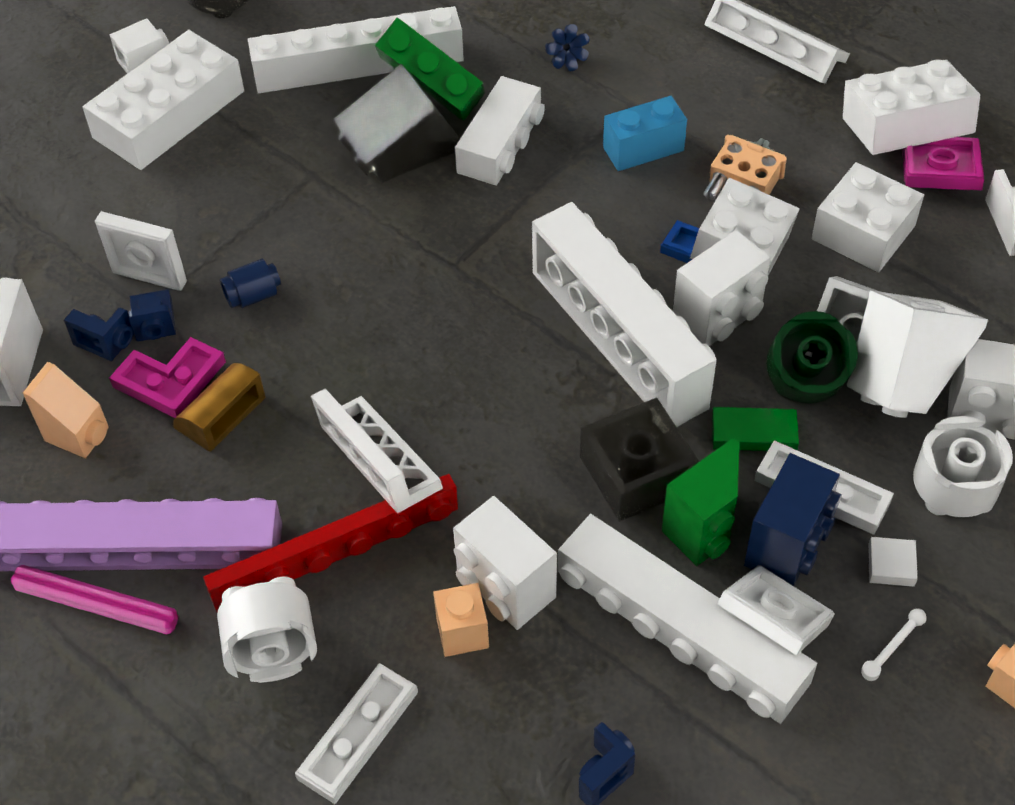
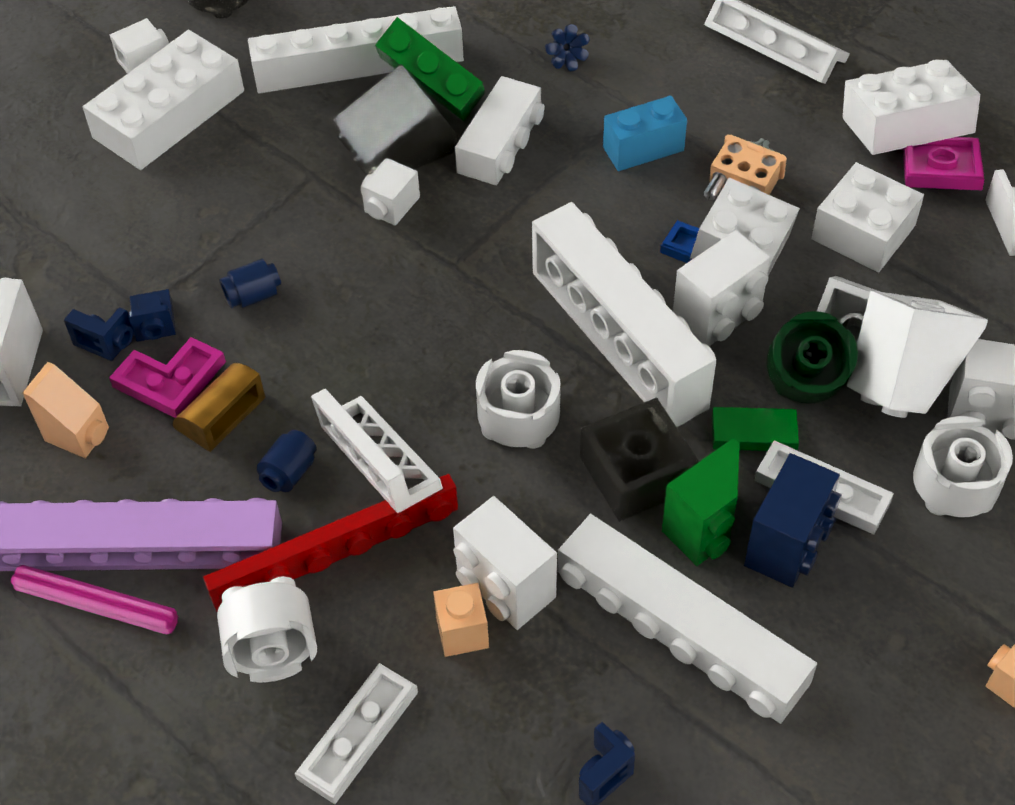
white tile [95,211,187,291] -> none
white tile [717,565,835,655] -> none
white hinge [861,608,927,681] -> none
white tile [868,537,917,587] -> none
none -> dark blue brick [257,430,317,492]
none -> white brick [361,158,420,226]
none -> white brick [476,350,560,449]

